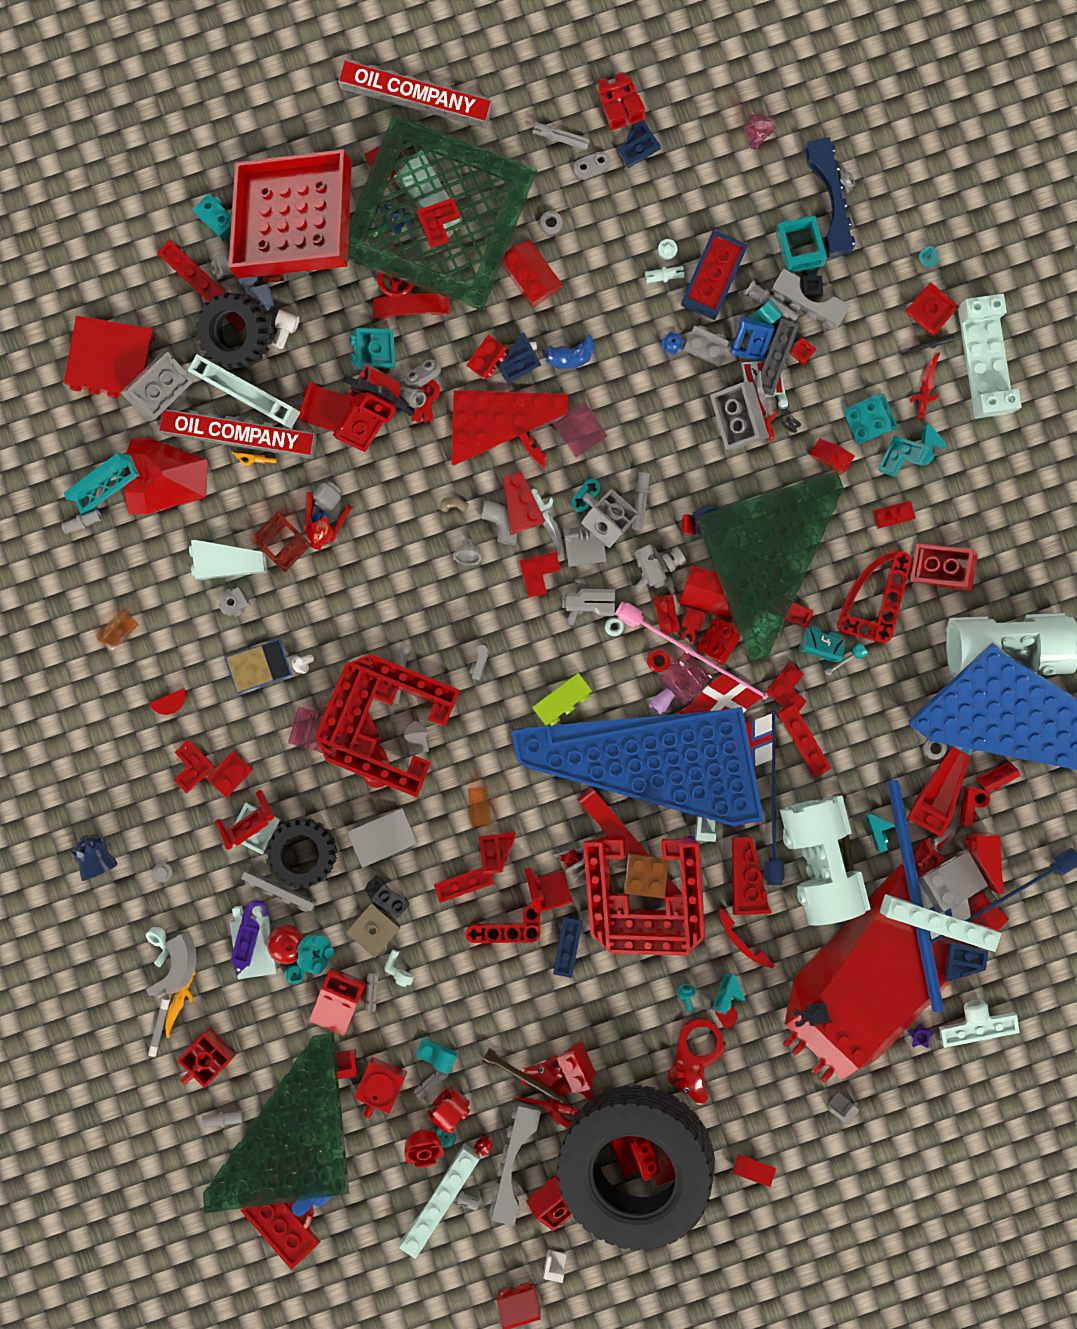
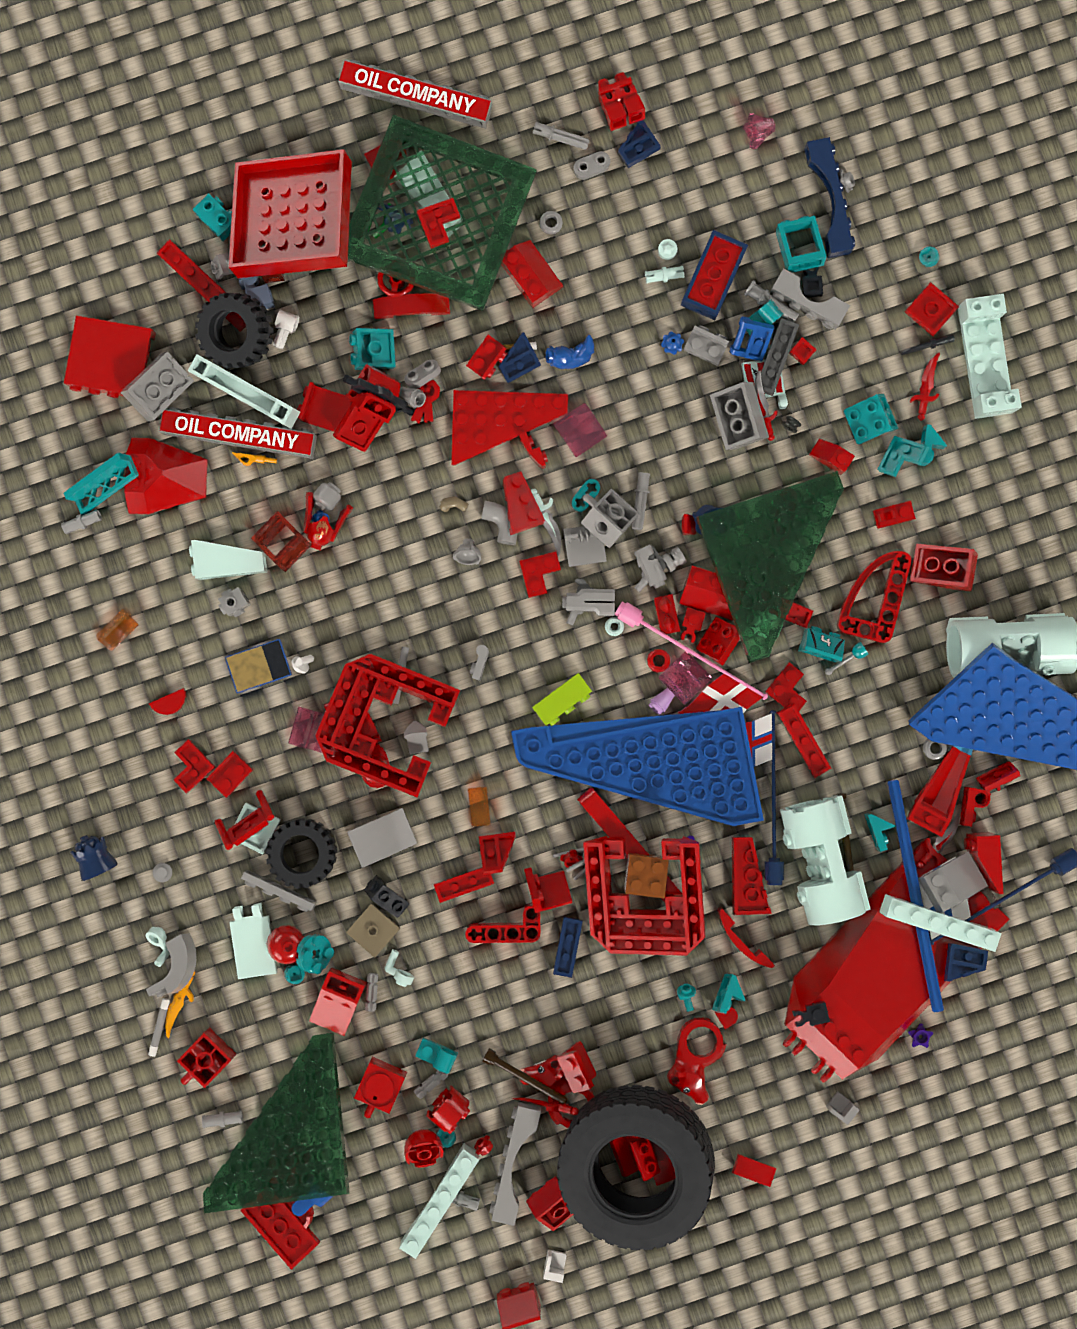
dark purple plate [230,900,268,976] -> none
red panel [336,1049,359,1079] -> none
light aqua panel [694,816,716,842] -> none
light aqua plate [939,1000,1020,1048] -> none

